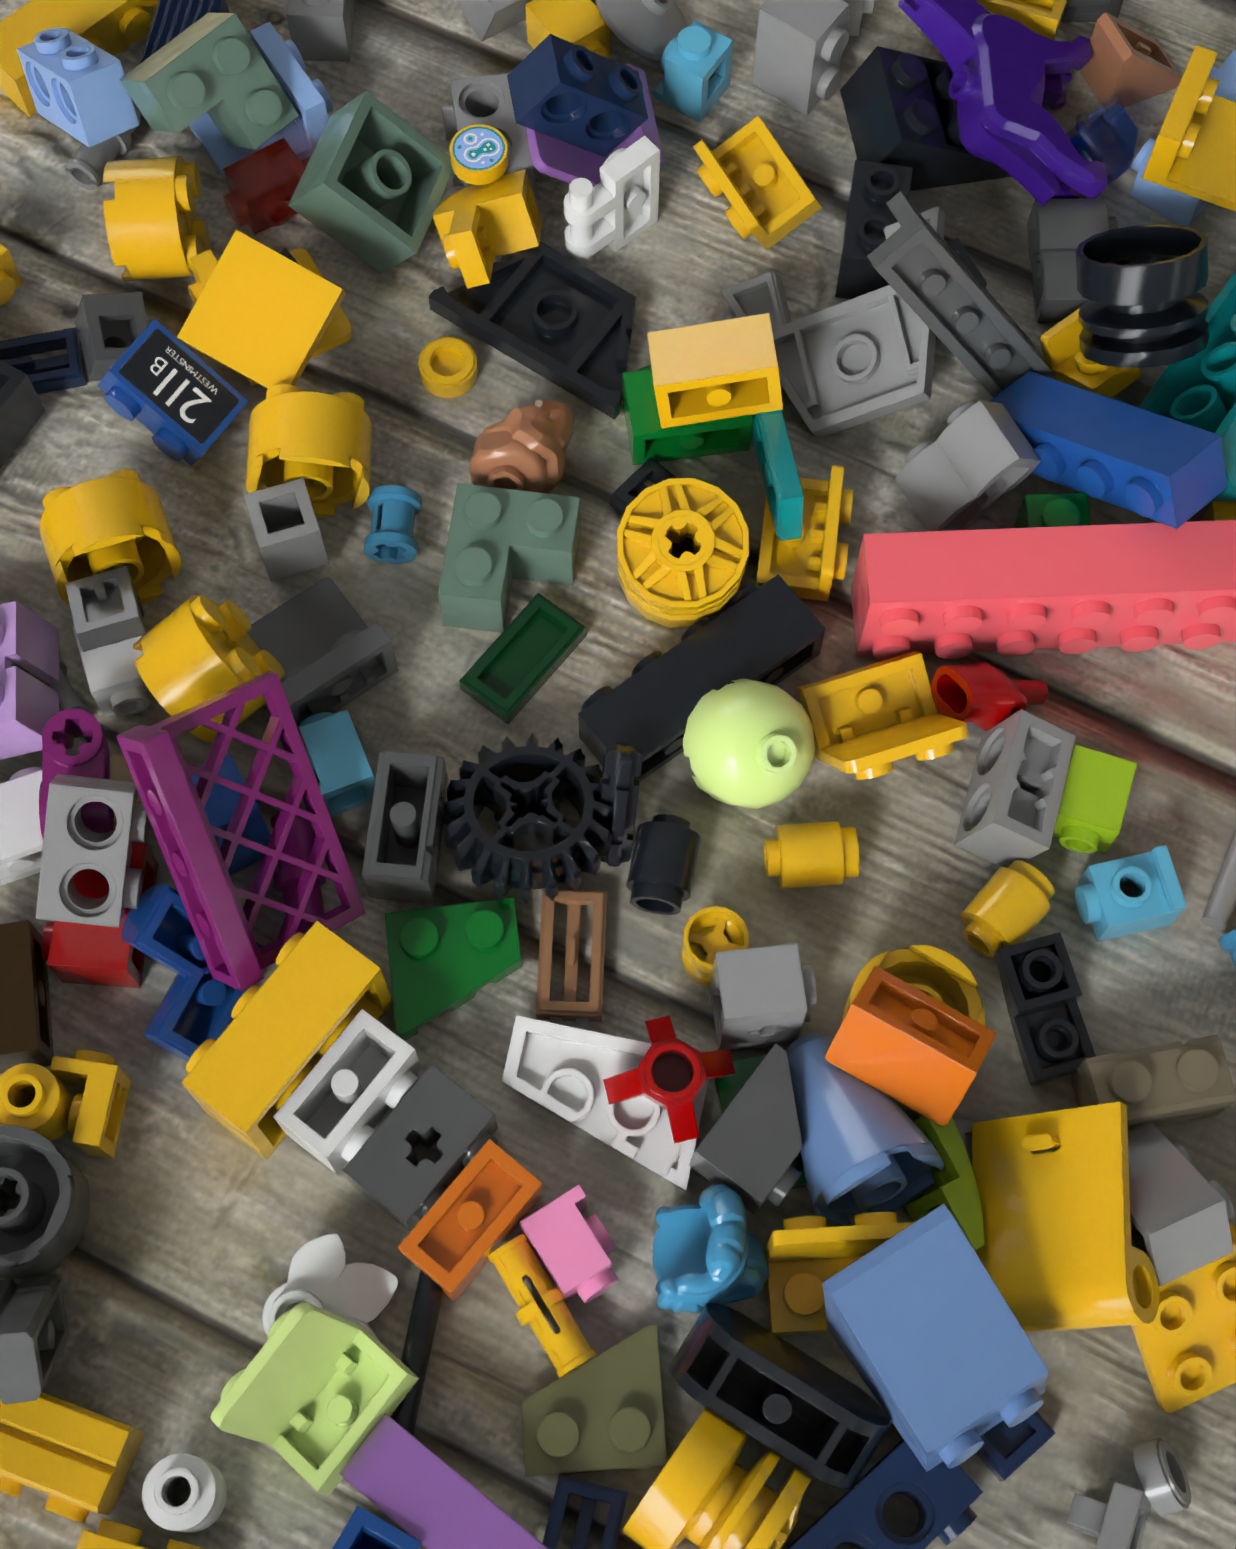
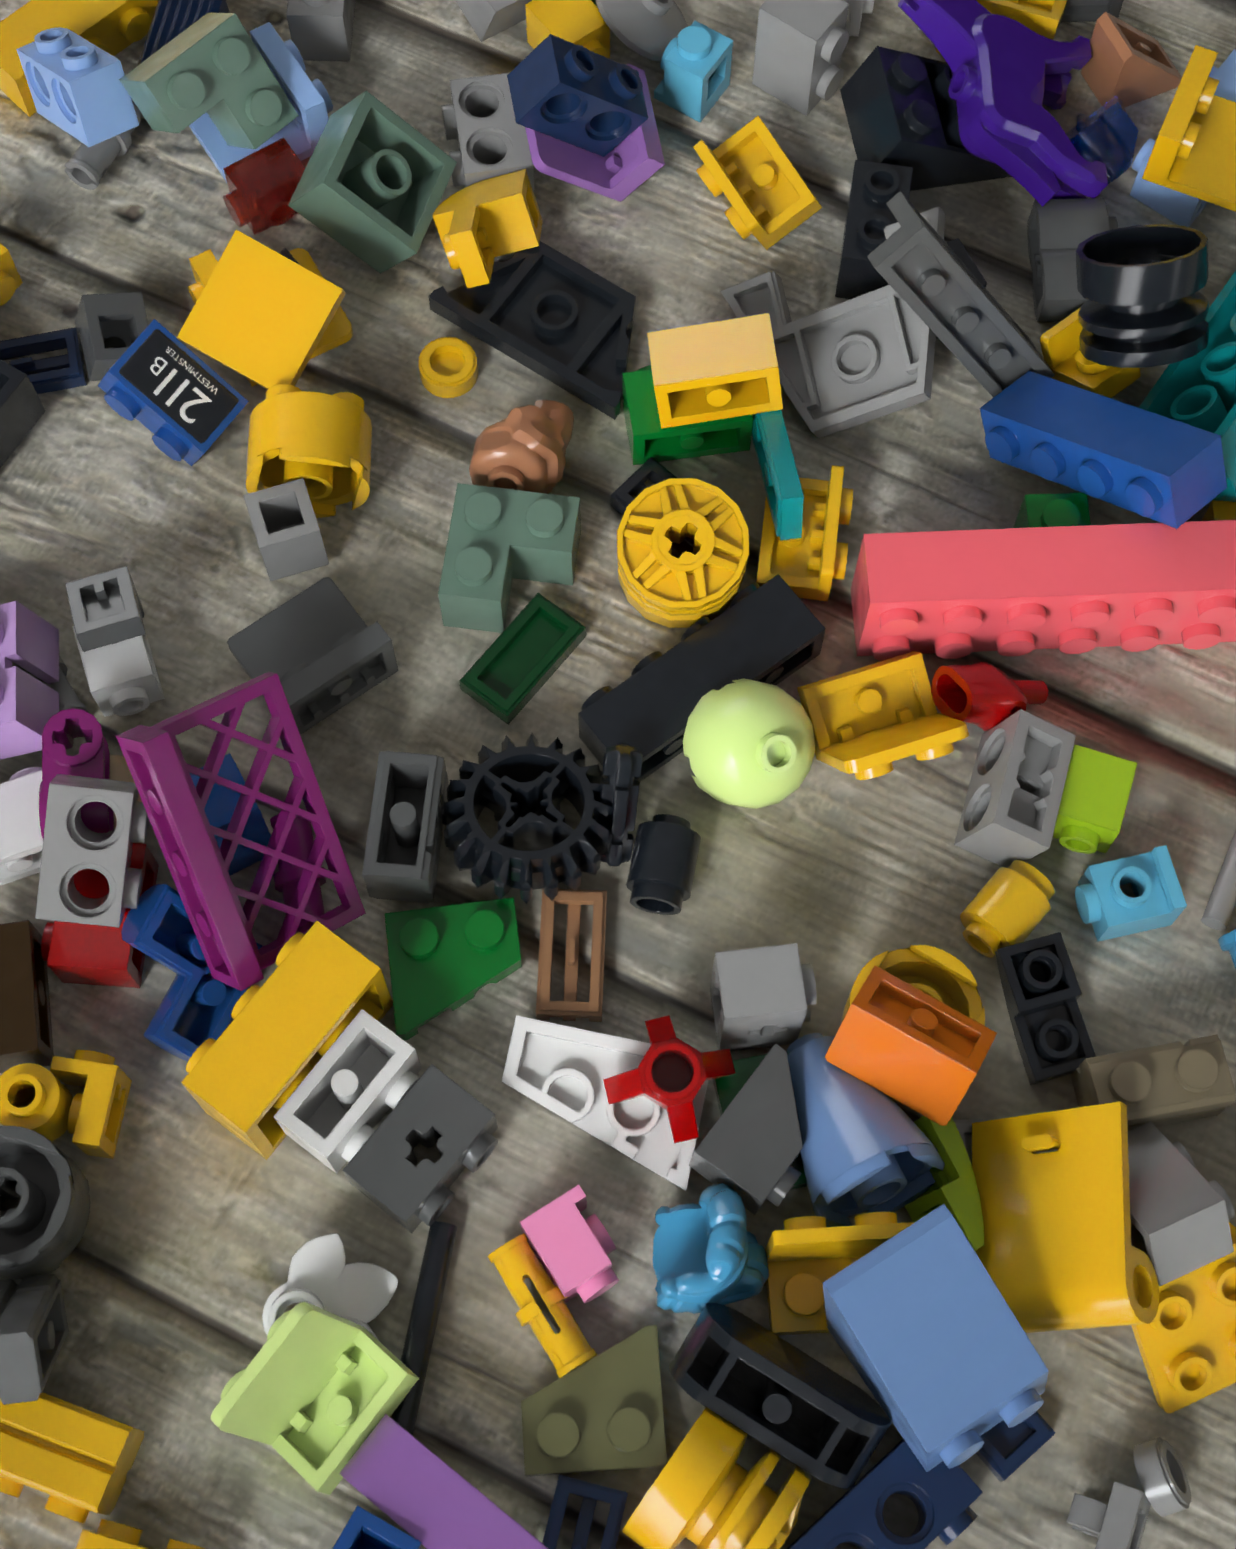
yellow brick [39,469,181,606] -> none
yellow brick [103,156,211,281] -> none
yellow brick [133,595,285,743] -> none
white brick [142,1454,227,1533] -> none
medium azure brick [299,710,375,817] -> none
dark azure bush [363,485,422,565] -> none
orange panel [397,1139,543,1302] -> none
tile [449,124,509,185] -> none
white plate [563,135,660,267] -> none
yellow wheel [681,906,749,987] -> none
yellow brick [763,821,860,889] -> none
light grey brick [895,400,1041,531] -> none

